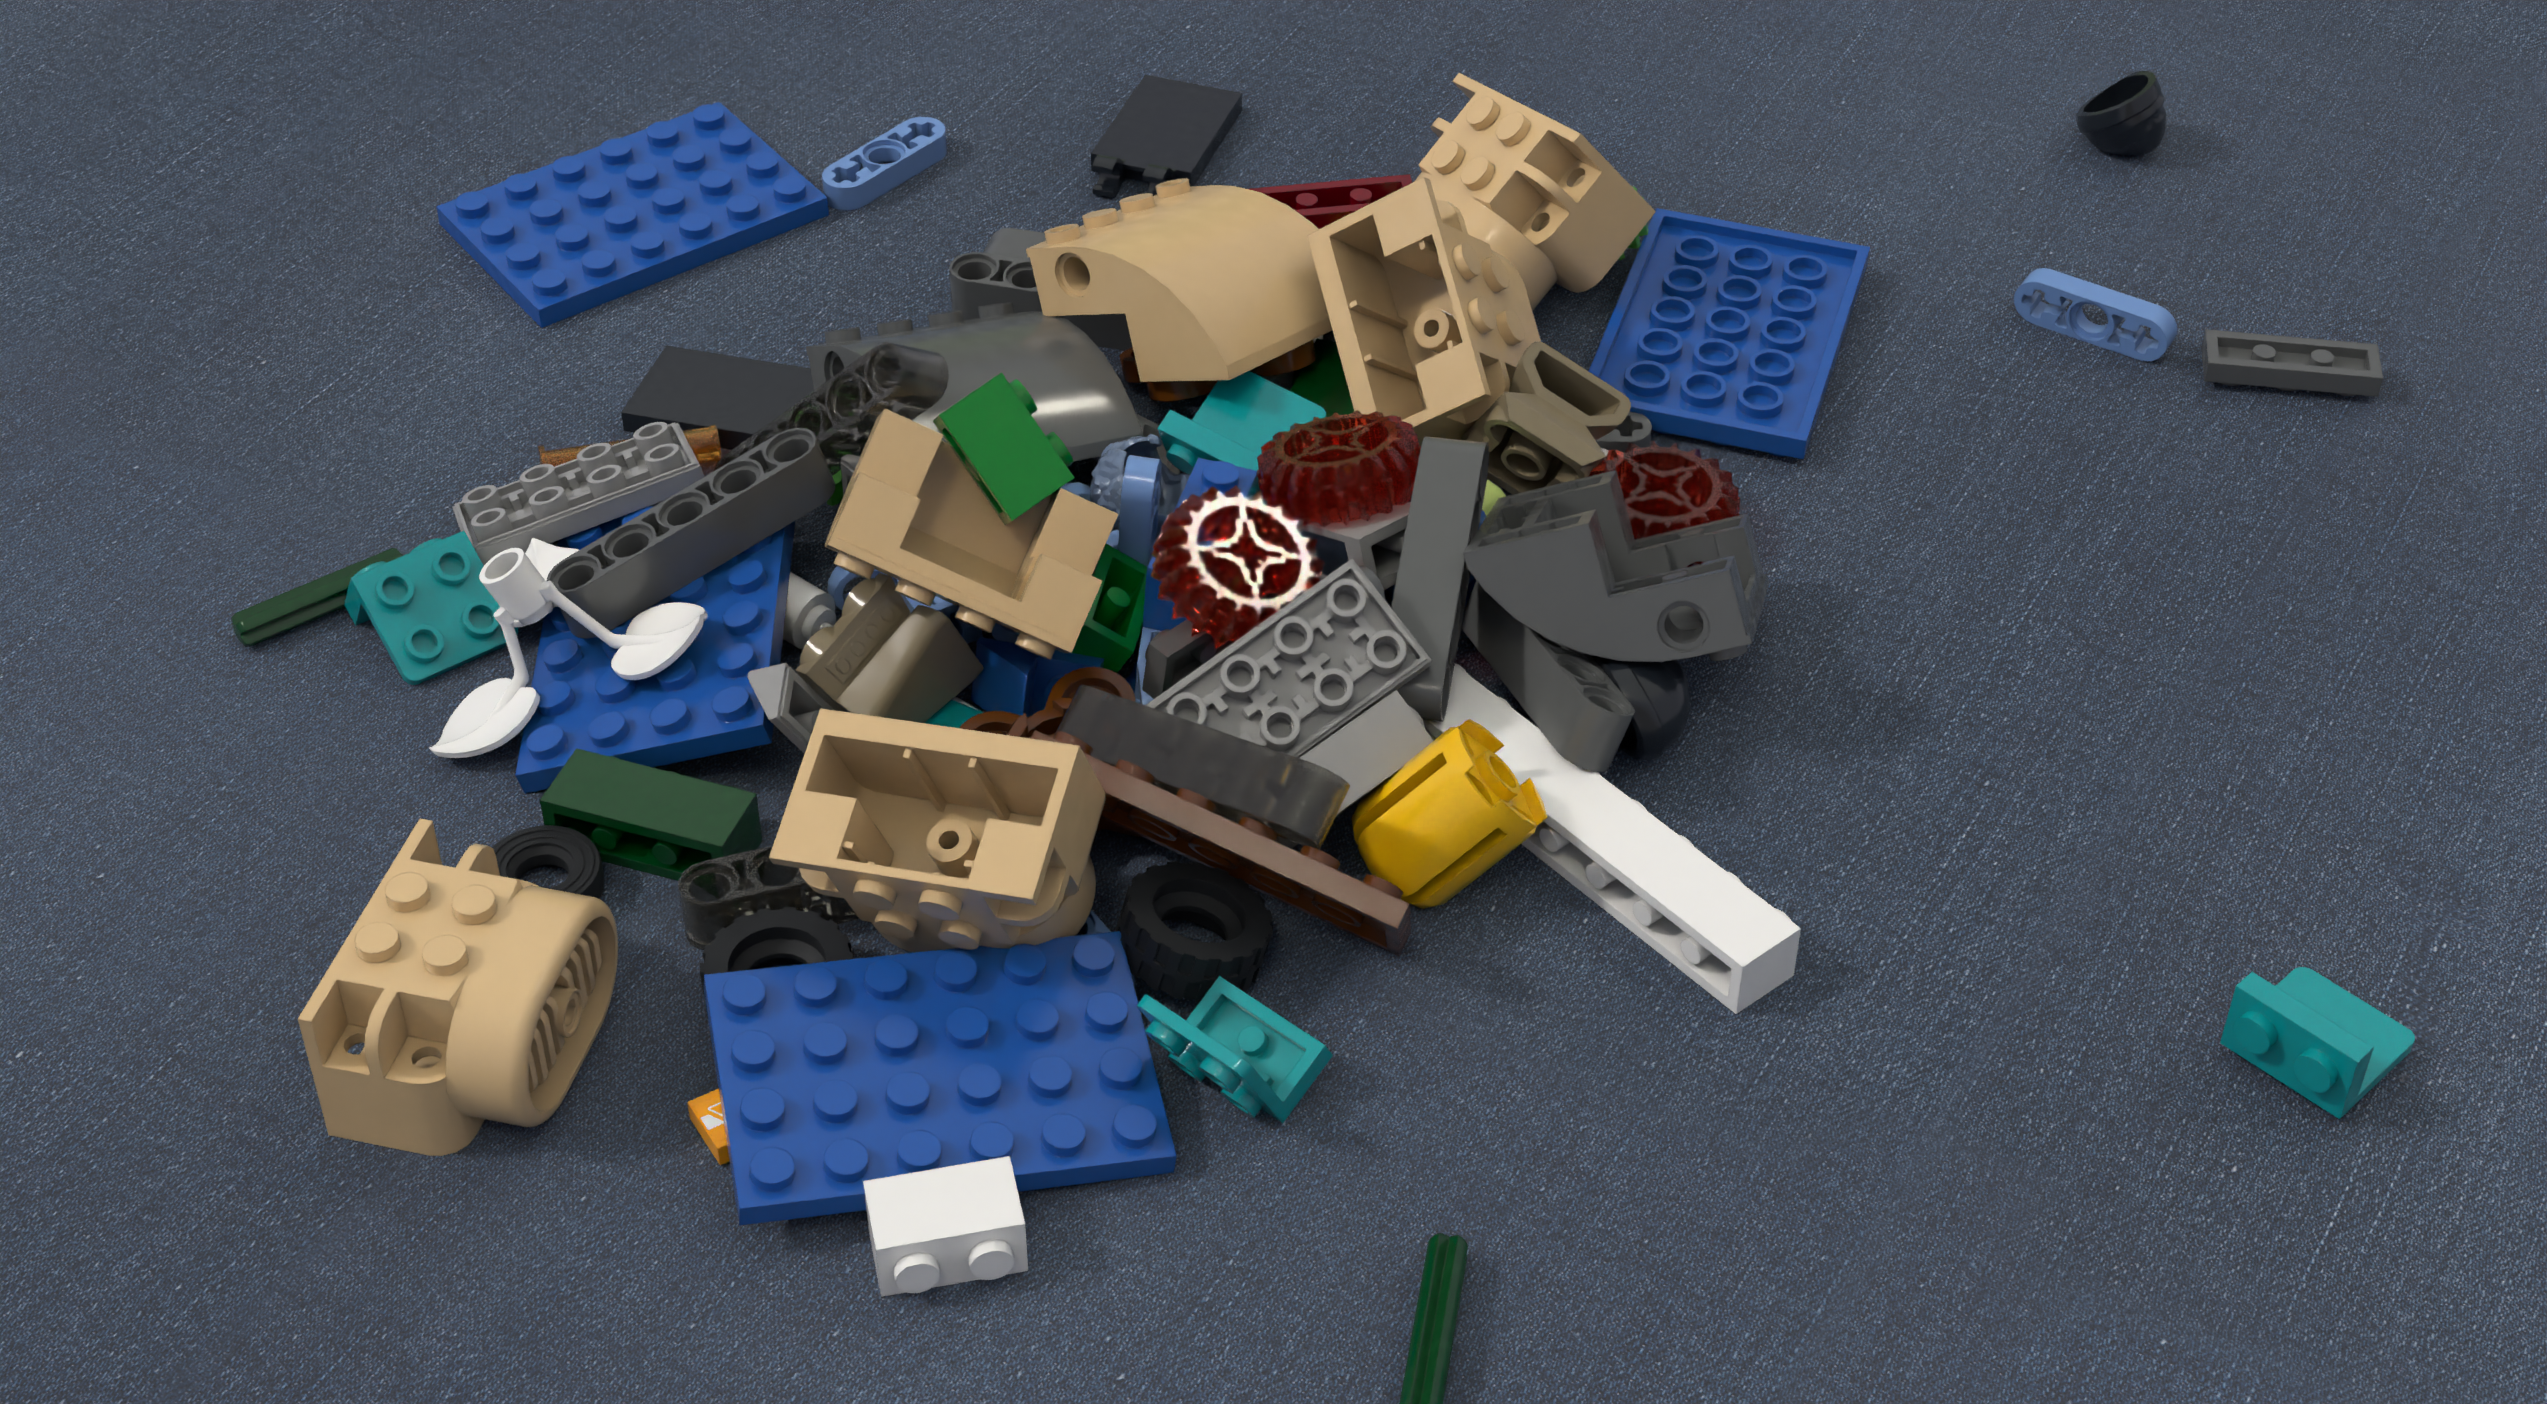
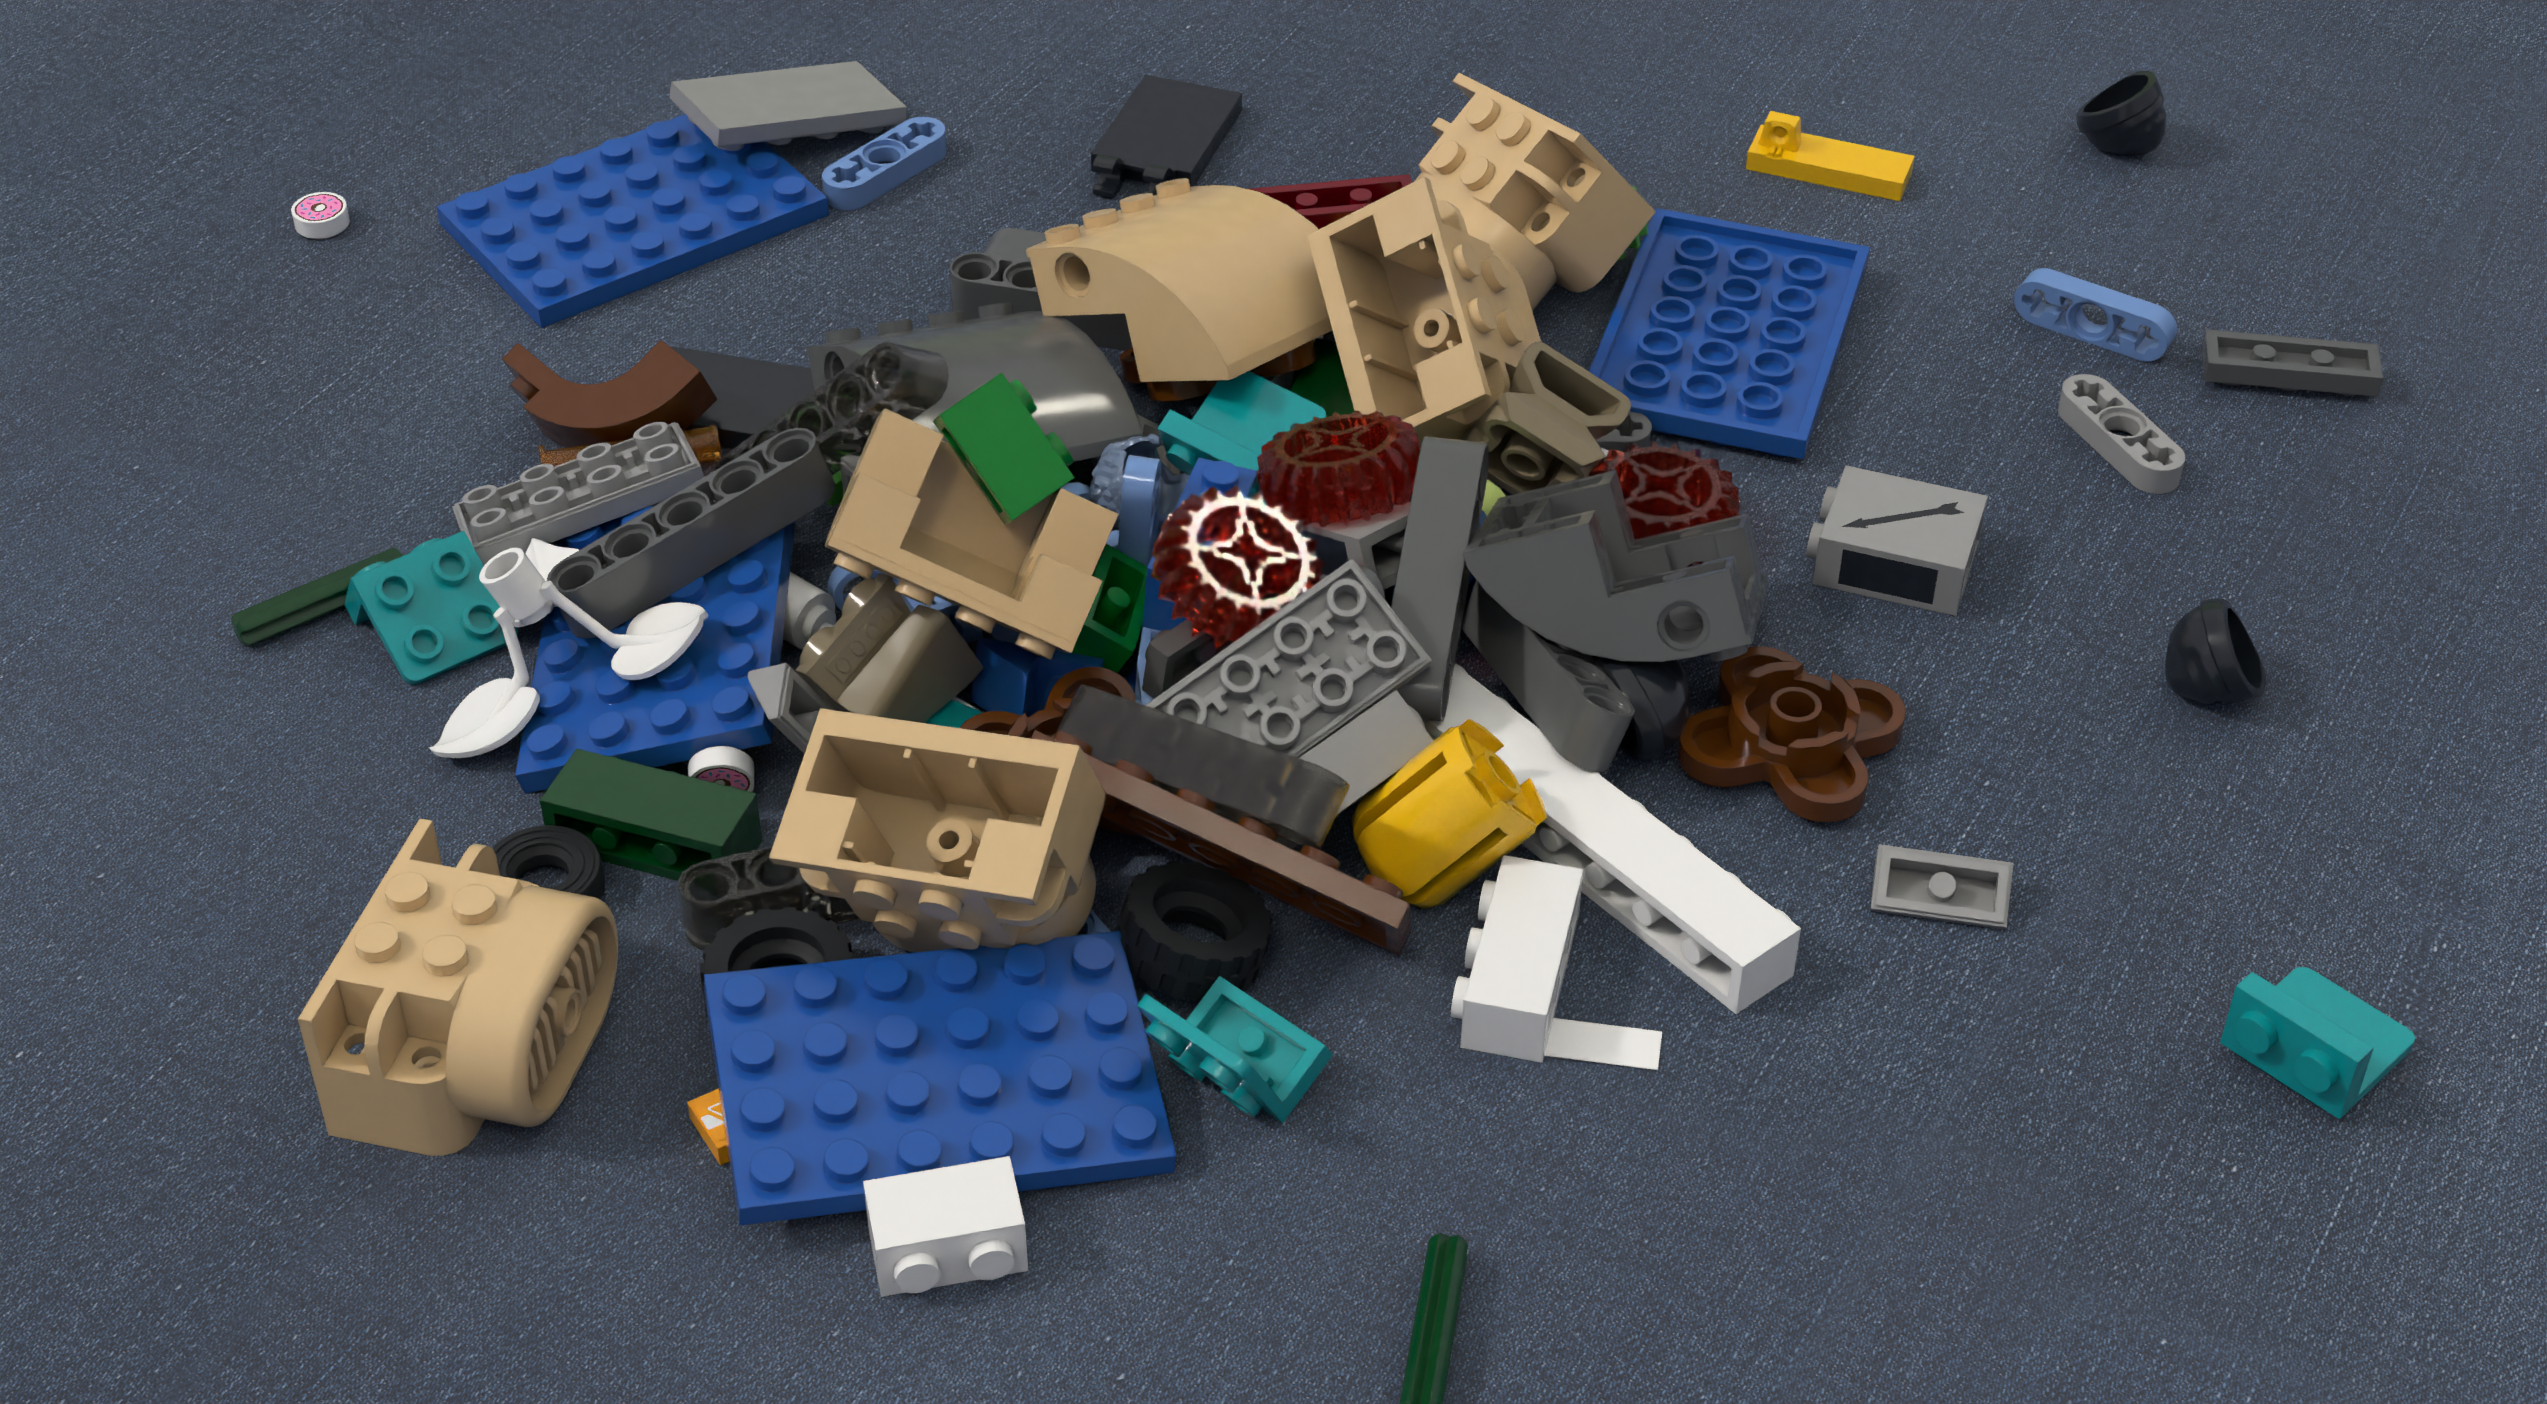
none -> tile [291,192,350,239]
none -> reddish brown arch [502,340,718,452]
none -> light grey tile [670,61,907,151]
none -> white tile [688,746,754,792]
none -> white brick [1451,855,1583,1063]
none -> white sticker [1544,1018,1662,1070]
none -> reddish brown plant [1677,646,1906,822]
none -> yellow hinge [1746,111,1915,201]
none -> light grey brick [1806,465,1988,616]
none -> light grey slope [1870,844,2014,930]
none -> light grey beam [2058,374,2186,494]
none -> black hat [2165,598,2266,705]

